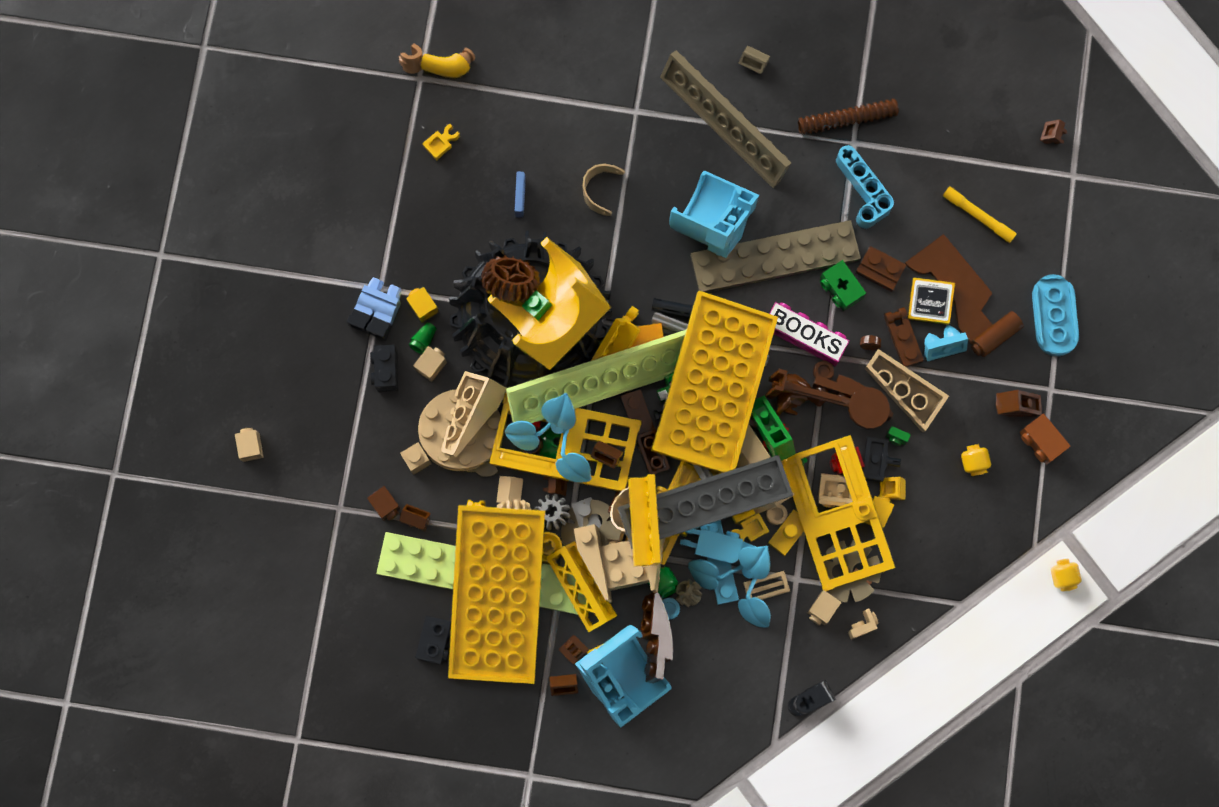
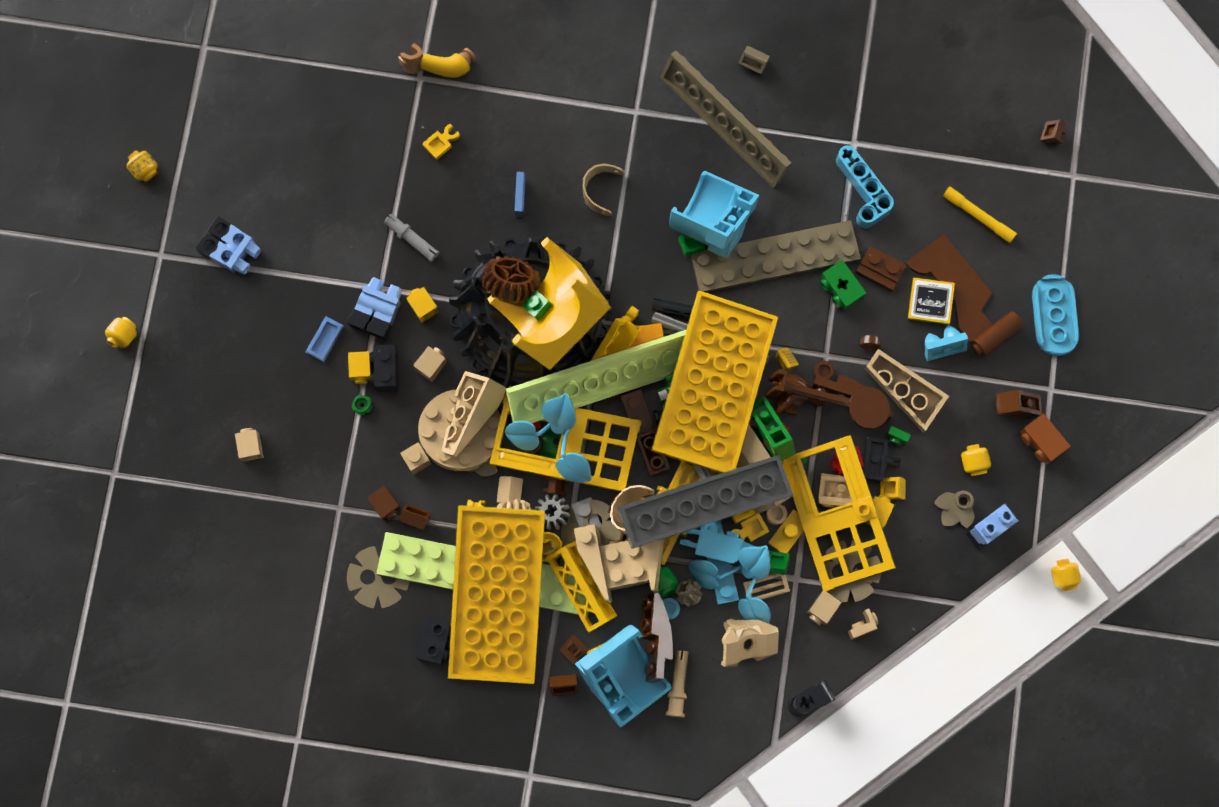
green cone [409,322,437,354] -> none
reddish brown piece [591,440,623,468] -> none
yellow fence [628,474,661,567] -> none
brick [769,302,849,367] -> none
reddish brown piece [798,98,899,136] -> none
reddish brown plate [884,307,924,368] -> none
none -> yellow head [105,317,137,348]
none -> yellow head [127,150,158,182]
none -> light blue hips [196,216,261,275]
none -> medium blue tile [306,316,345,363]
none -> dark tan piece [347,546,410,608]
none -> yellow brick [348,351,372,384]
none -> green plate [352,395,372,415]
none -> light grey pin [384,213,439,262]
none -> tan pin [665,650,689,718]
none -> green plate [678,235,705,257]
none -> tan piece [721,619,779,667]
none -> green plate [769,551,790,575]
none -> yellow slope [775,348,799,372]
none -> dark tan plate [934,491,975,528]
none -> light blue hips [966,504,1018,550]

